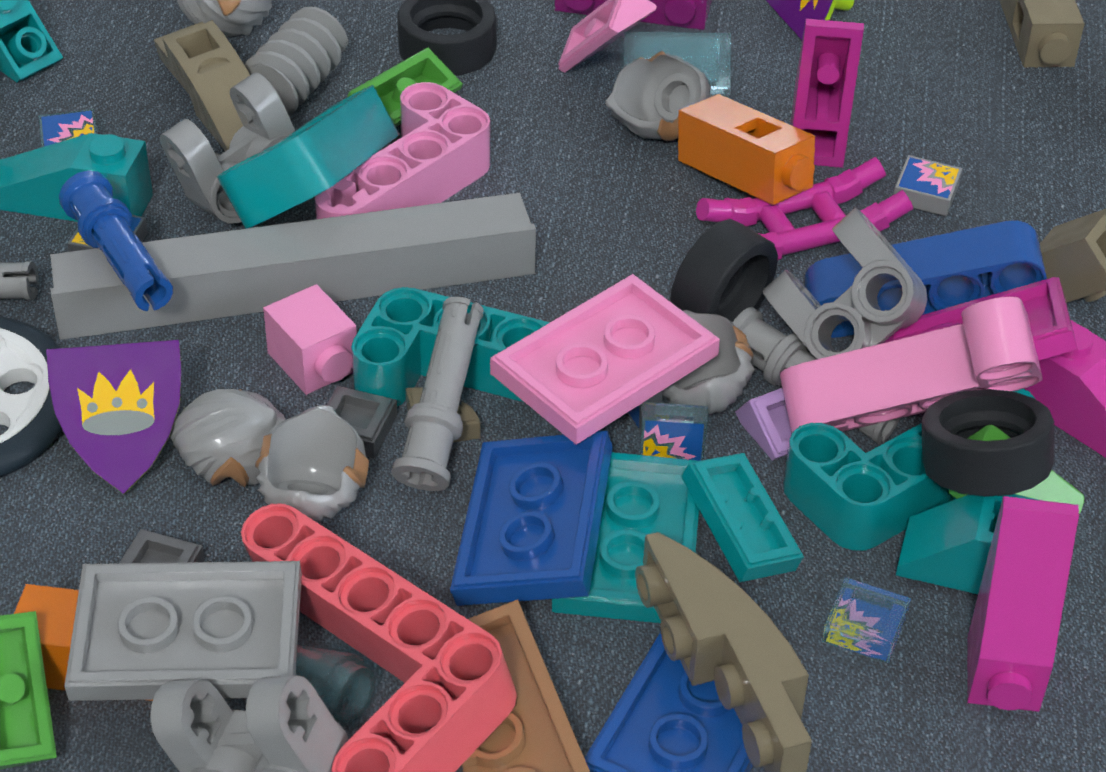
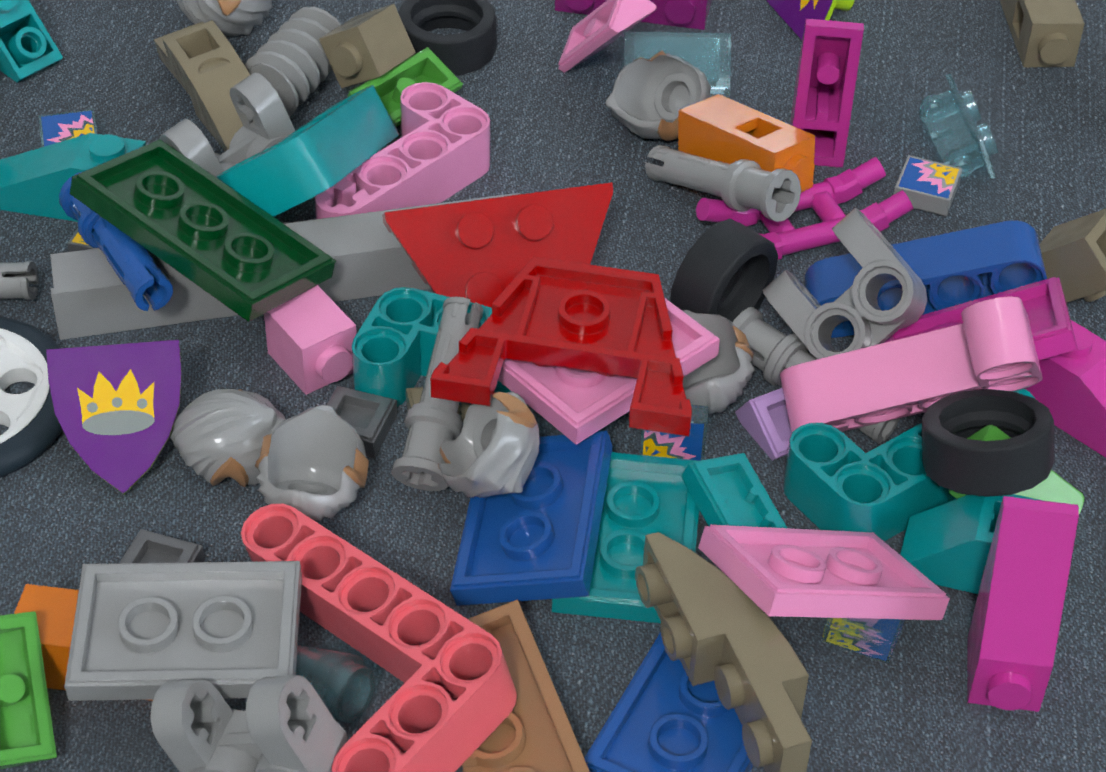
none -> dark green tile [70,139,336,322]
none -> dark tan brick [319,4,416,88]
none -> red wing [382,182,614,308]
none -> red wing [430,256,692,436]
none -> light grey hair [438,392,540,498]
none -> light grey pin [645,145,801,222]
none -> bright pink tile [698,525,950,620]
none -> clear light blue hinge [919,74,998,180]

